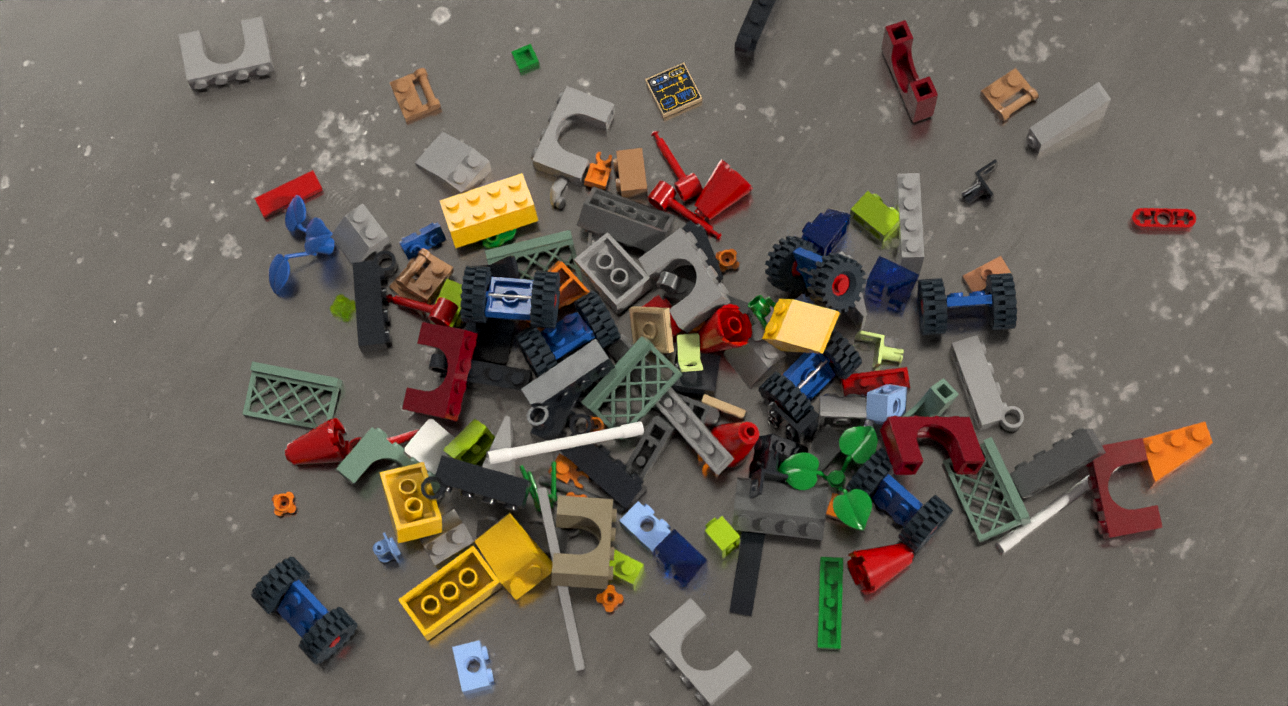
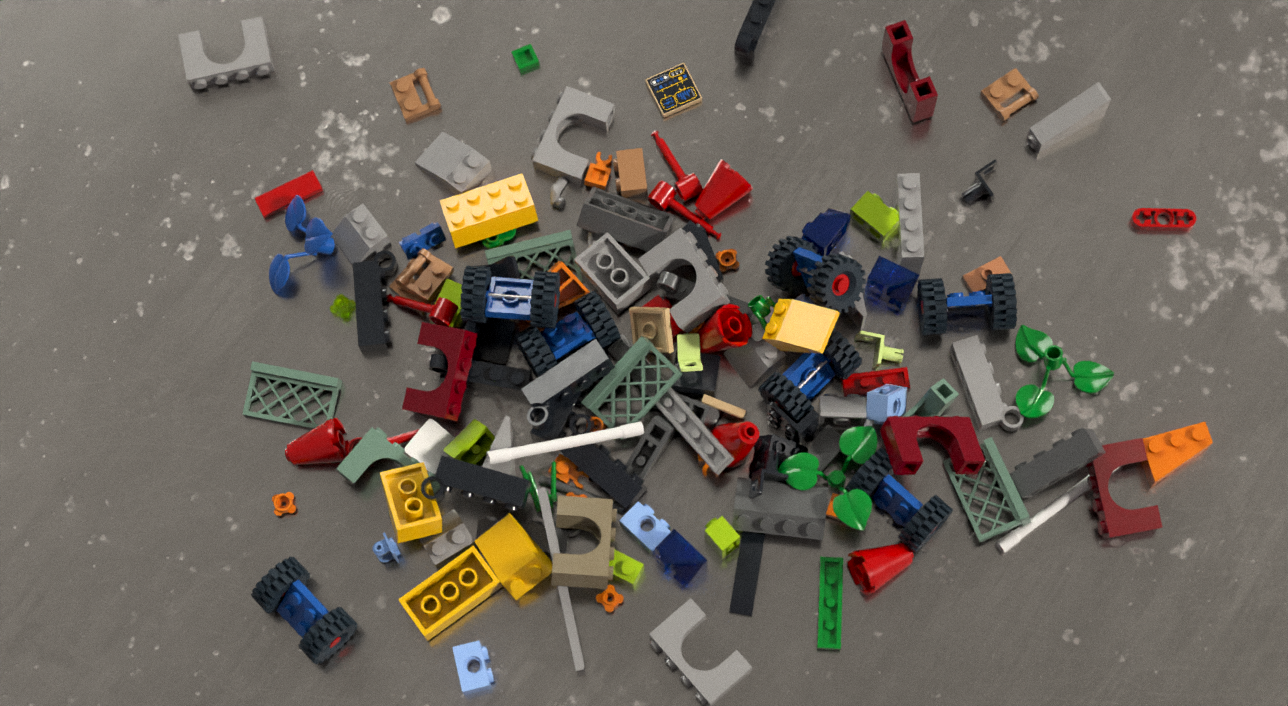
none -> green plant [1015,325,1114,418]

